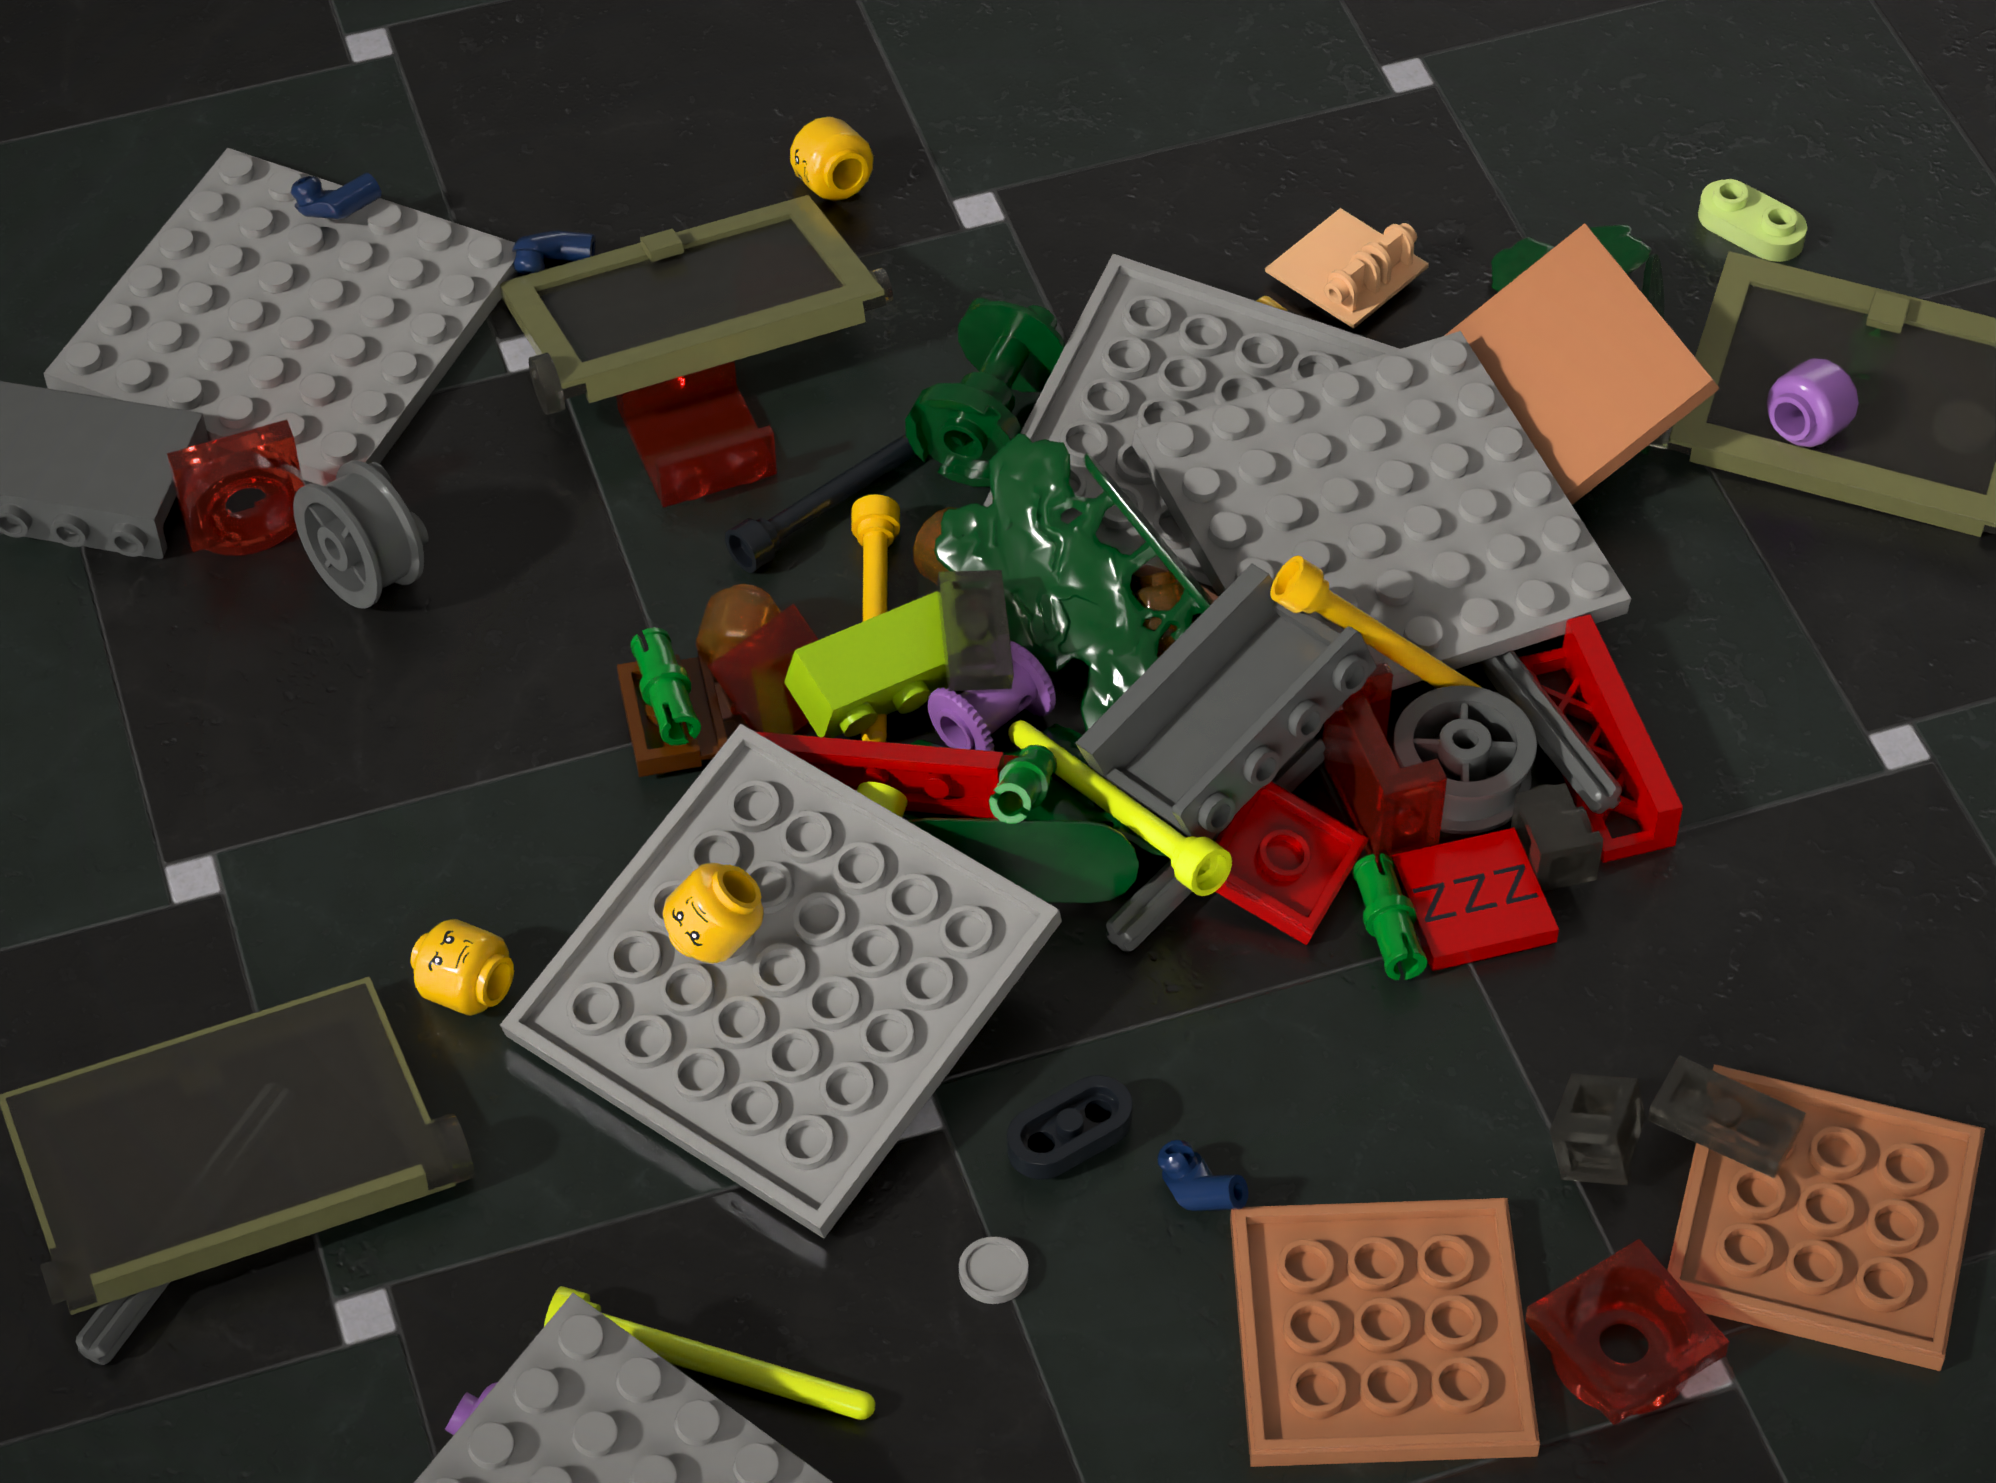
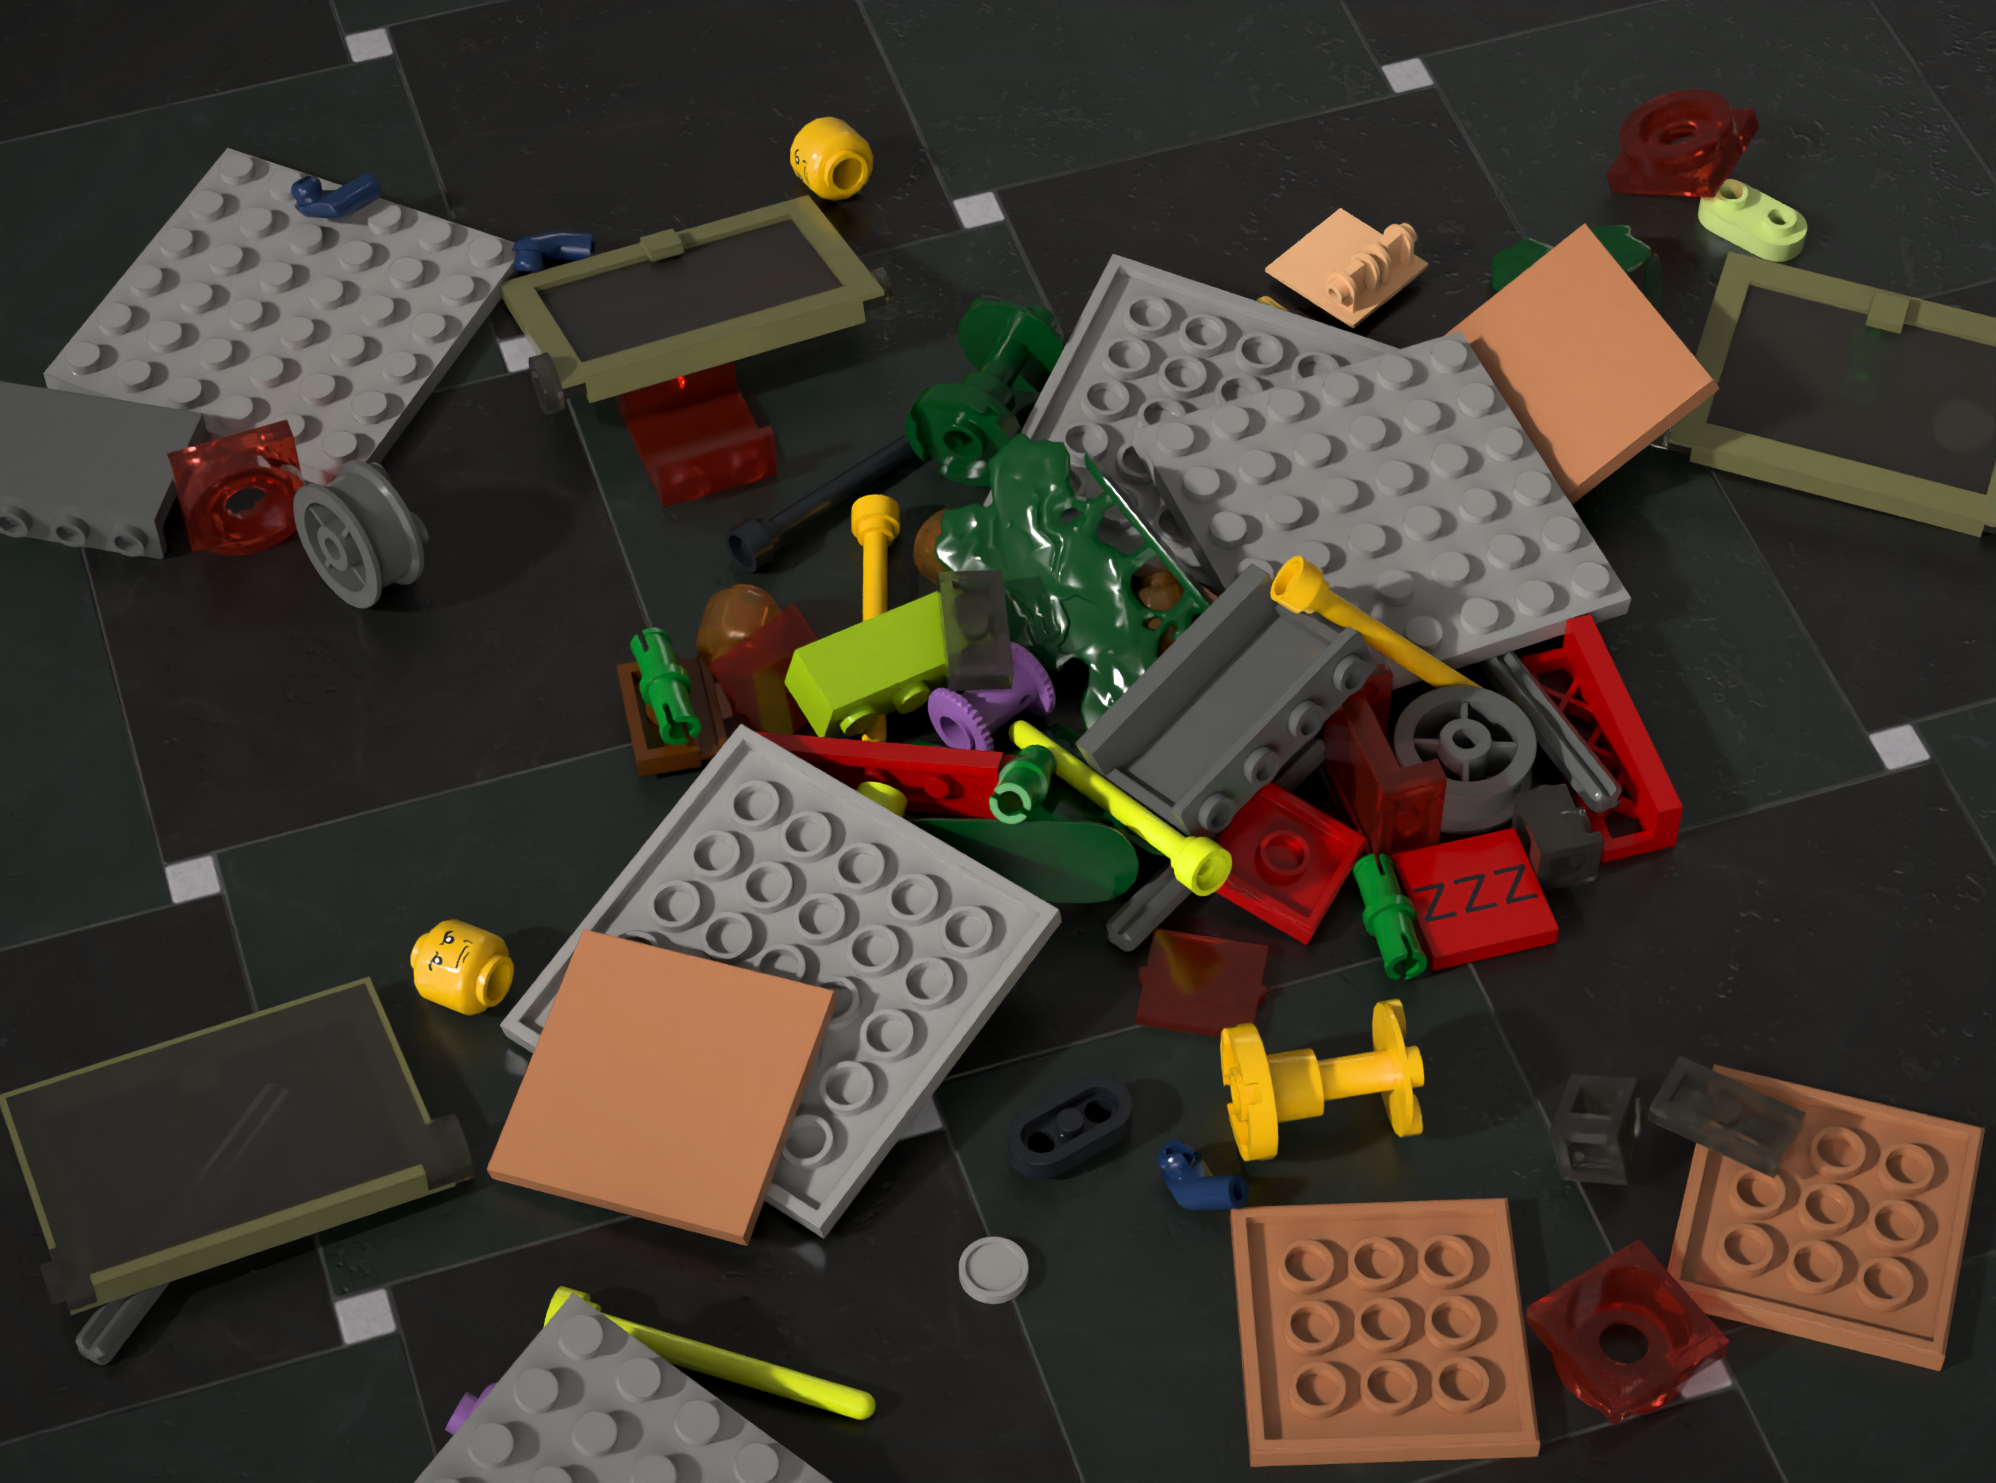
yellow head [663,863,764,964] -> none
medium lavender head [1766,358,1859,447] -> none
none -> nougat tile [487,929,838,1246]
none -> clear red piece [1136,928,1269,1037]
none -> yellow piece [1220,999,1424,1161]
none -> clear red piece [1606,89,1759,198]

